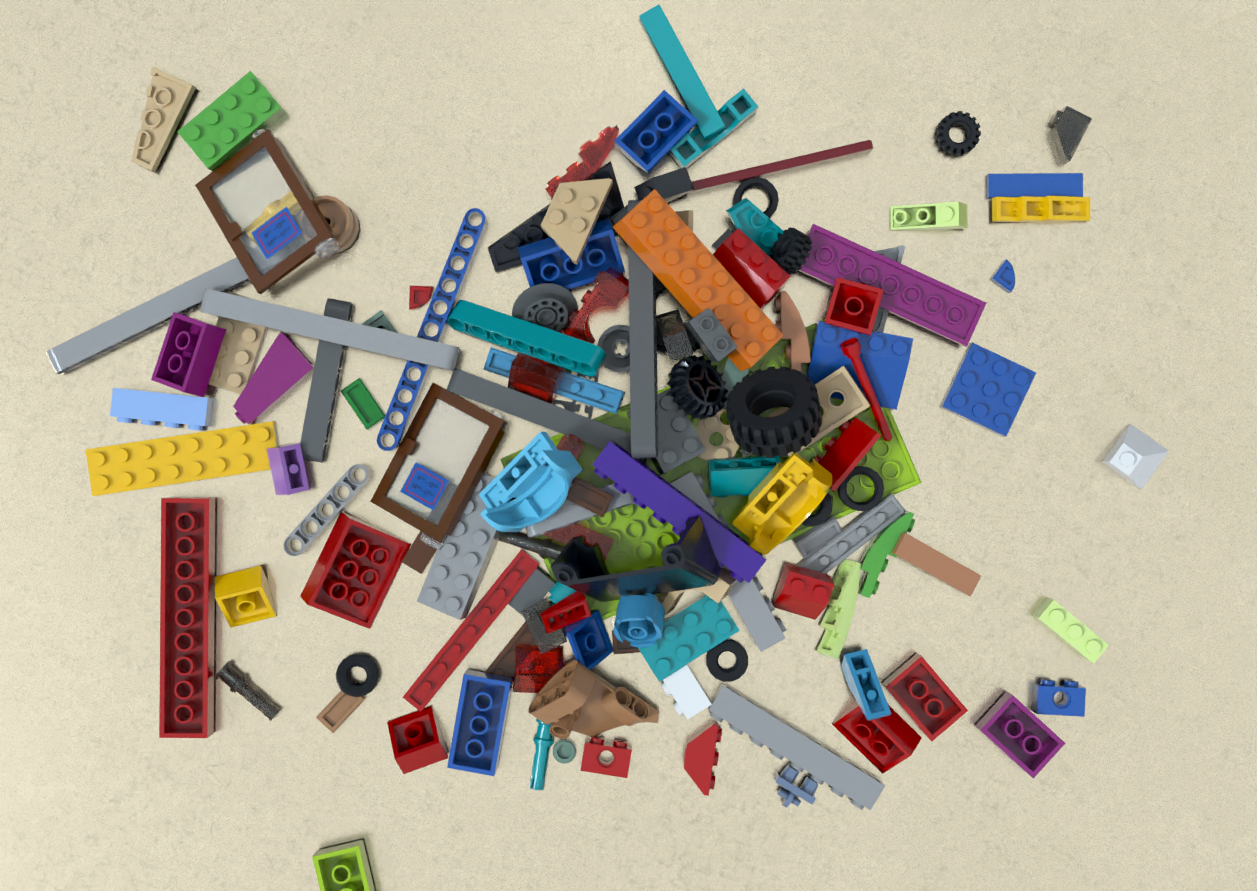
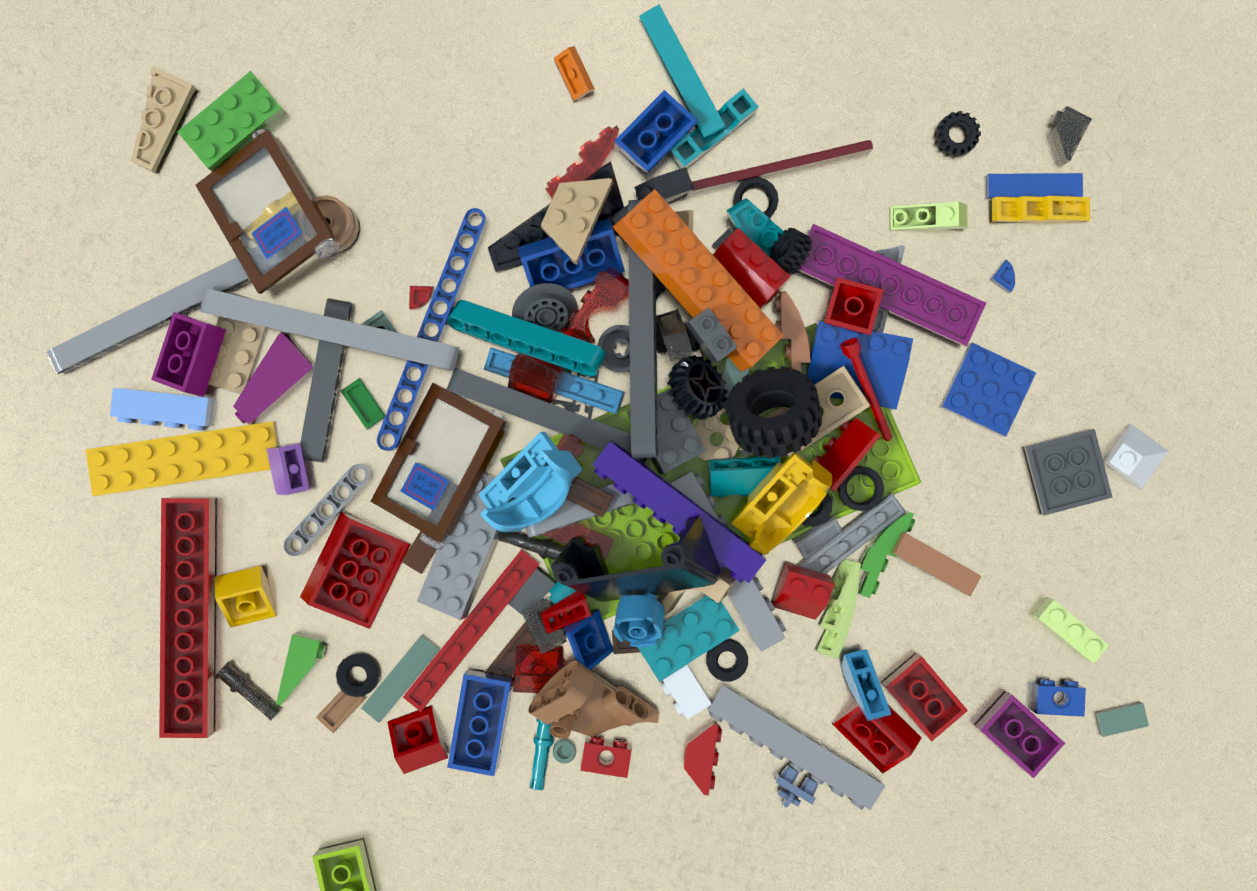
none -> bright green slope [276,632,326,705]
none -> sand green tile [361,635,440,723]
none -> orange plate [554,46,595,100]
none -> dark grey plate [1024,429,1113,516]
none -> sand green tile [1096,702,1149,737]

